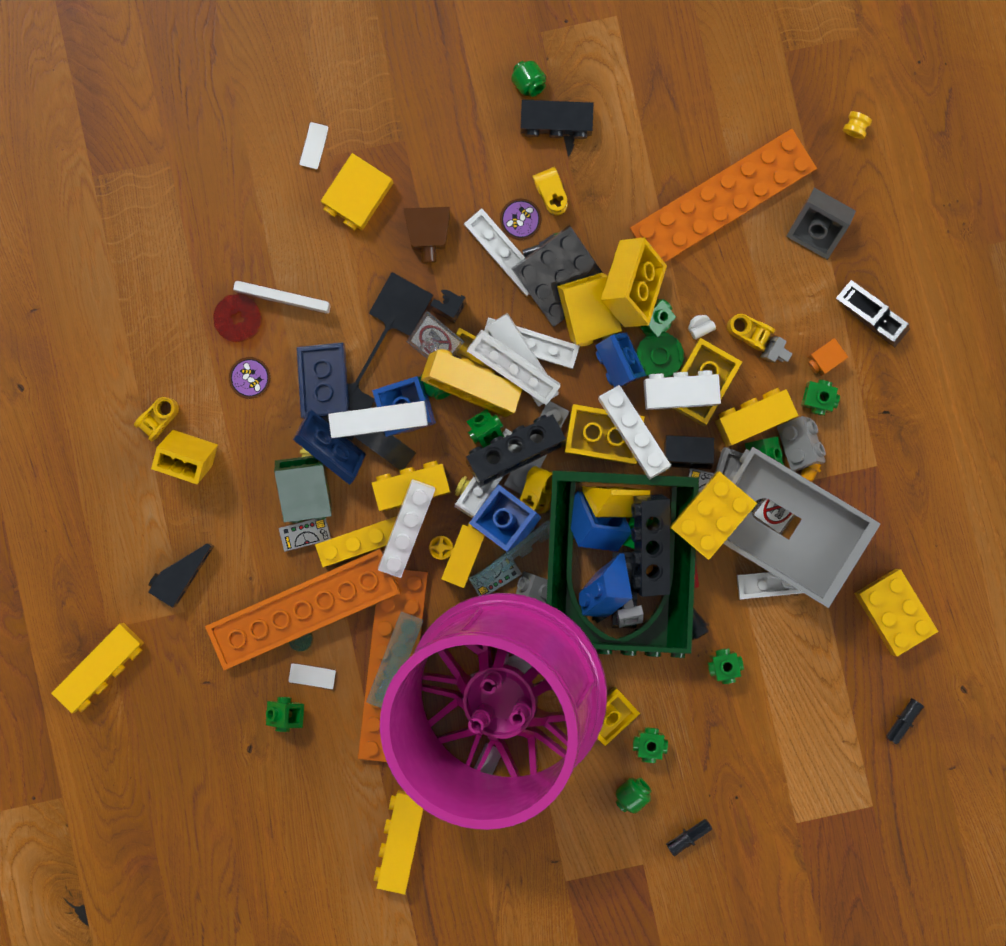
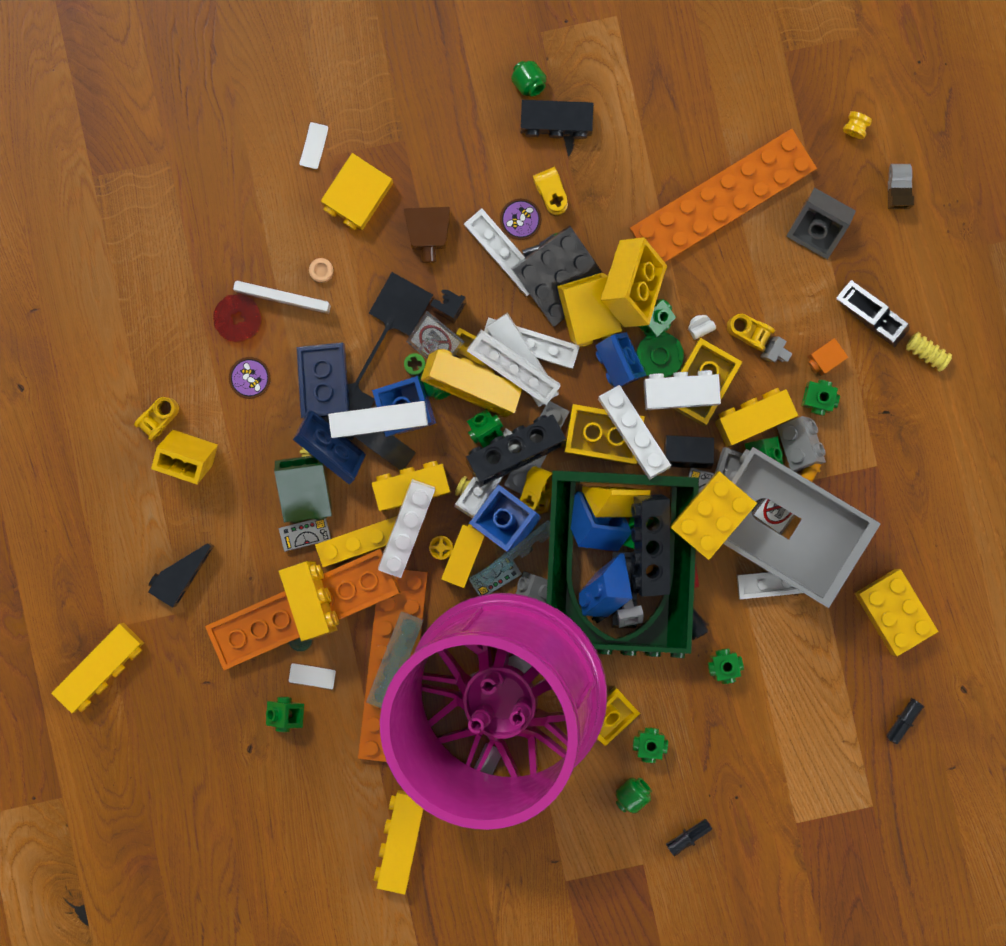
none -> yellow brick [279,561,339,641]
none -> light nougat tile [309,258,334,283]
none -> bright green bush [404,353,426,376]
none -> leg [888,164,914,209]
none -> light yellow piece [906,332,952,372]

